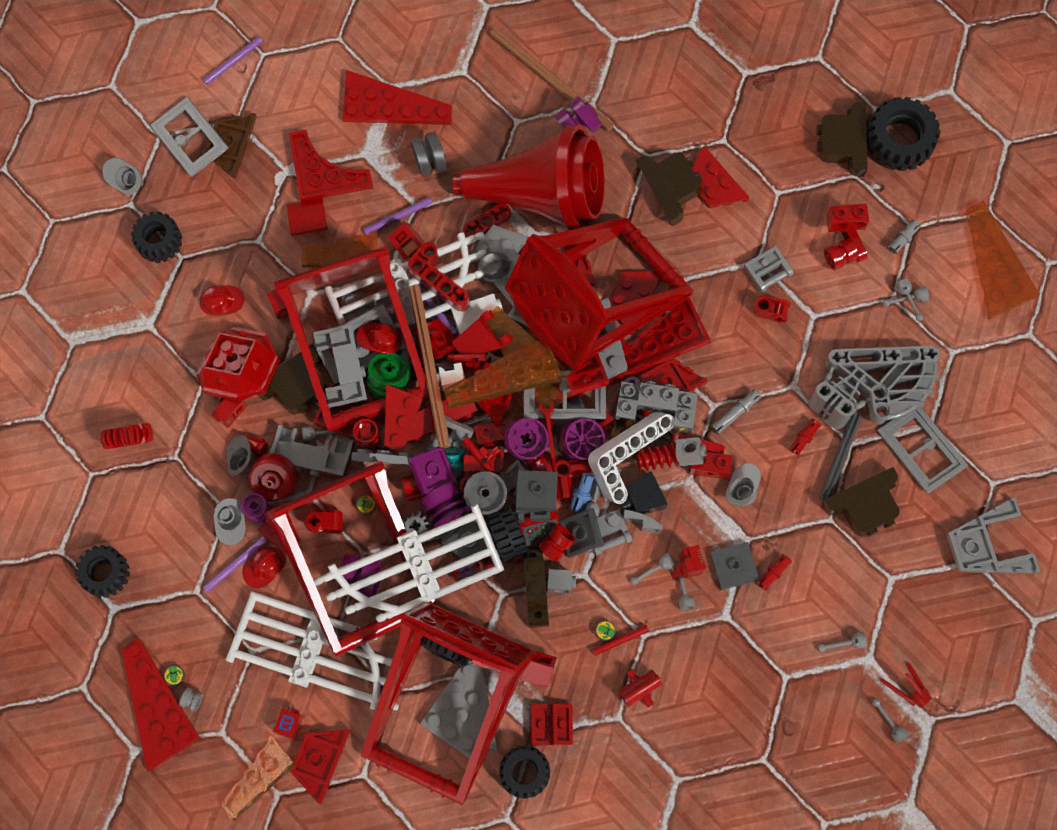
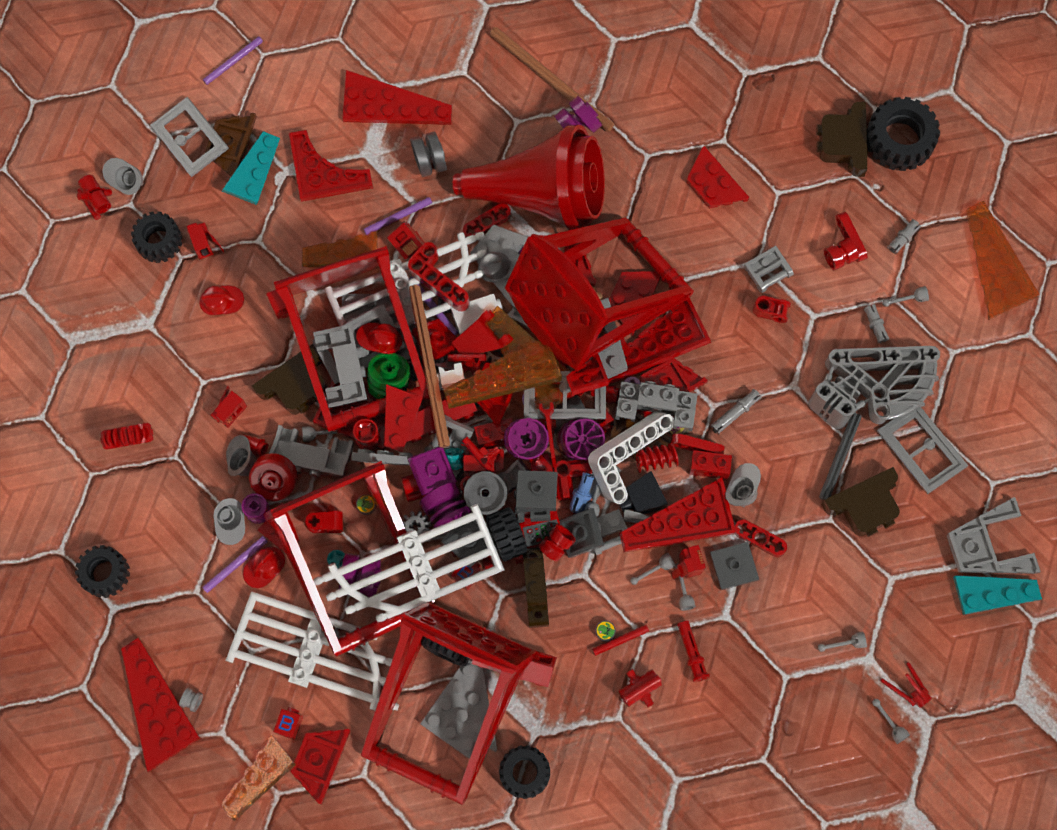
tile [164,665,185,686] -> none
red piece [196,327,280,402] -> none
red slope [287,198,328,236] -> none
red slope [529,703,573,746] -> none
light grey brick [548,569,576,594] -> none
dark brown brick [636,152,703,226] -> none
light grey brick [676,437,706,466] -> none
red pin [757,554,792,591] -> none
red pin [789,418,821,455] -> none
red brick [826,203,869,232] -> none
light grey hinge [895,279,923,321] -> none
none -> red pin [77,175,112,220]
none -> red piece [186,222,224,259]
none -> teal wing [222,131,280,205]
none -> teal wheel [327,550,345,568]
none -> red cone [591,386,620,404]
none -> red wing [619,477,736,553]
none -> red pin [677,620,710,683]
none -> red beam [735,519,787,557]
none -> light grey pin [864,304,890,343]
none -> teal wing [953,575,1042,615]

